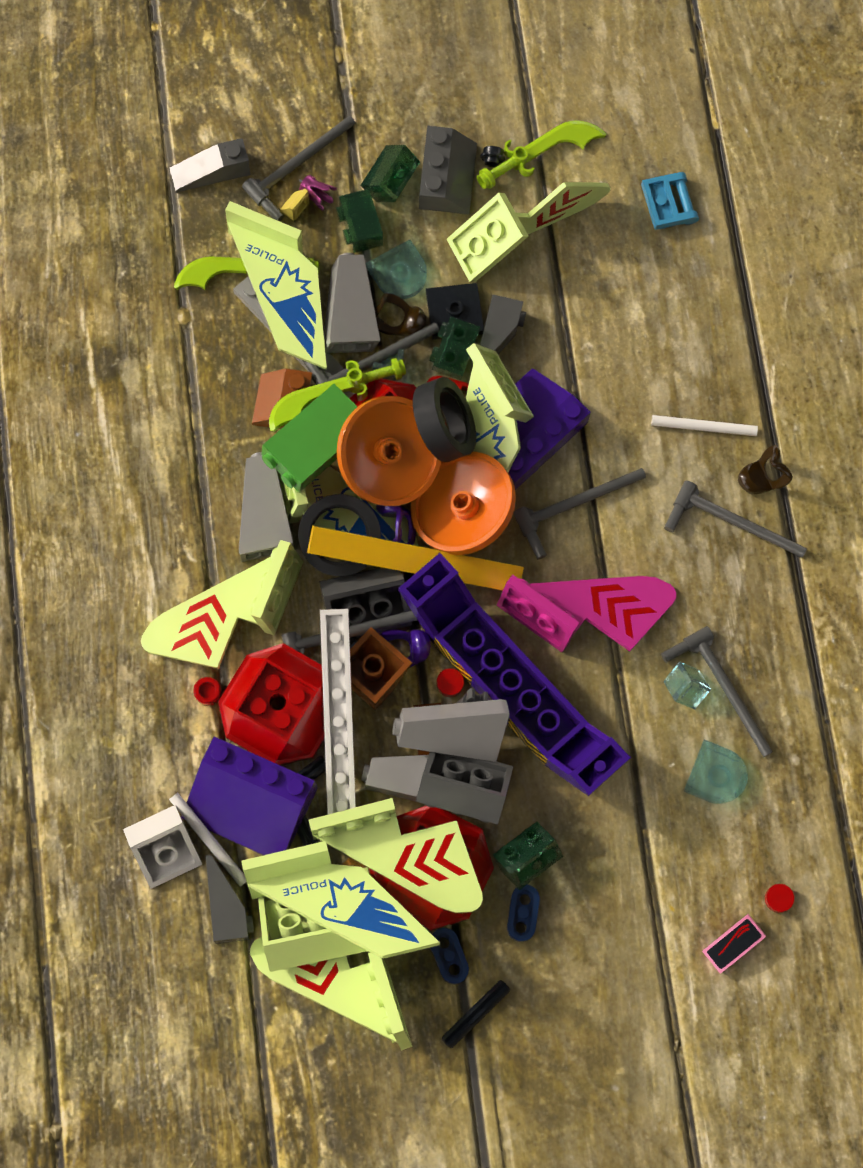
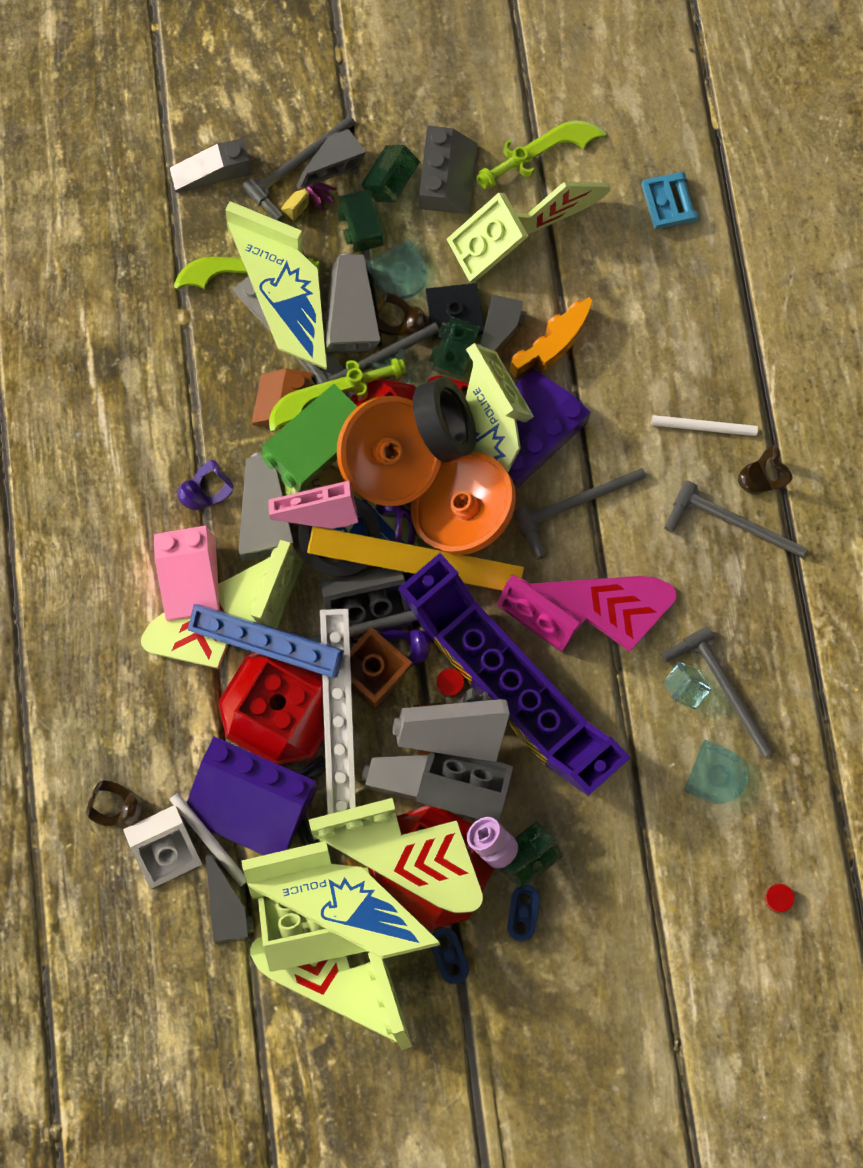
red tile [193,677,222,706] -> none
black axle [442,980,510,1048] -> none
black plate [480,146,505,167] -> none
black slope [702,914,766,974] -> none
none -> dark brown piece [86,780,143,827]
none -> bright pink slope [154,526,220,621]
none -> dark purple piece [177,460,234,510]
none -> tile [187,604,344,678]
none -> bright pink slope [268,481,358,529]
none -> dark grey slope [296,129,366,190]
none -> lavender wheel [467,817,518,868]
none -> light orange slope [510,297,592,379]

